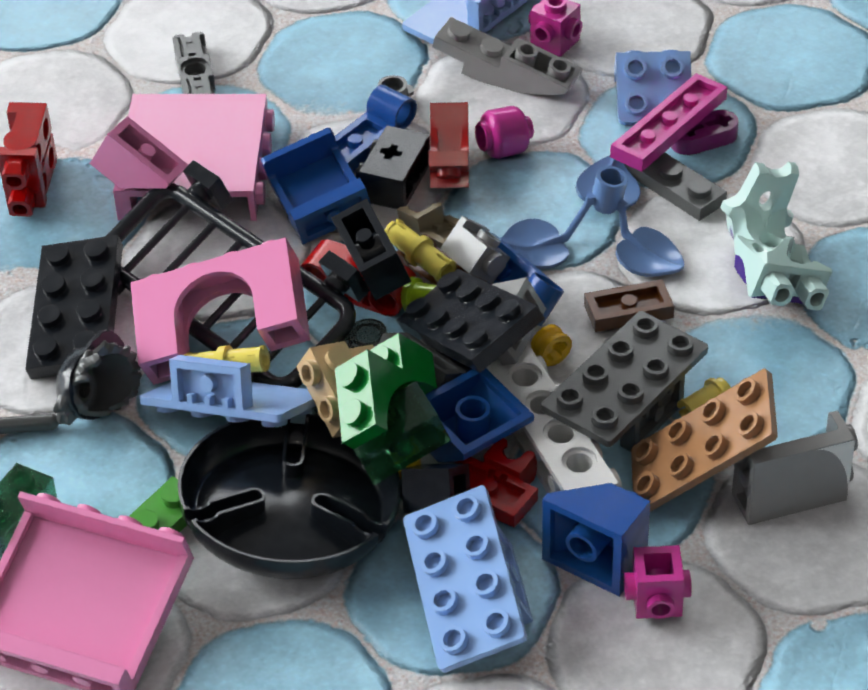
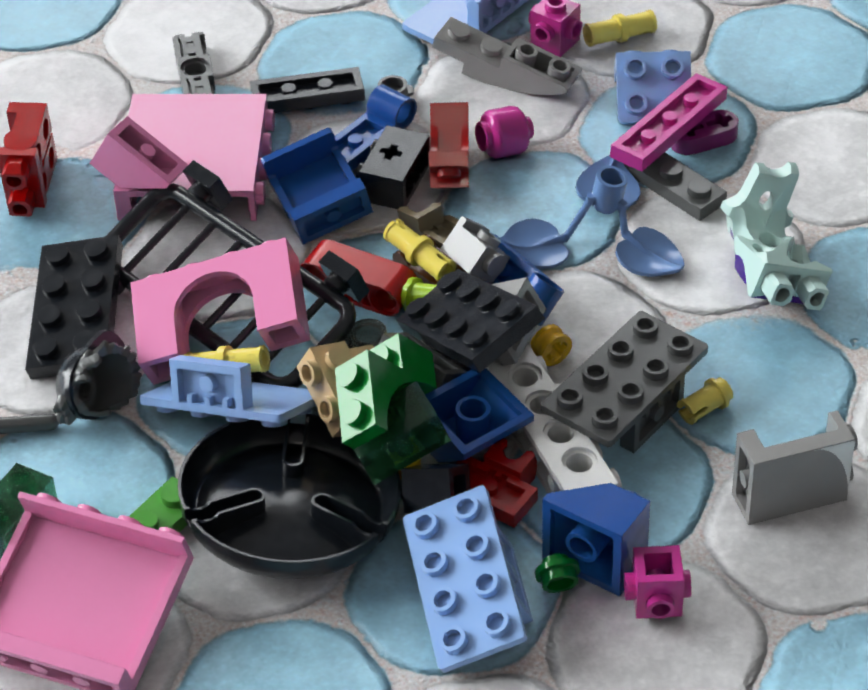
black brick [331,198,411,301] -> none
reddish brown plate [584,279,675,332] -> none
medium nougat bracket [631,368,778,512] -> none
none -> black plate [250,67,365,114]
none -> green plate [534,554,580,593]
none -> light yellow pin [583,10,657,47]

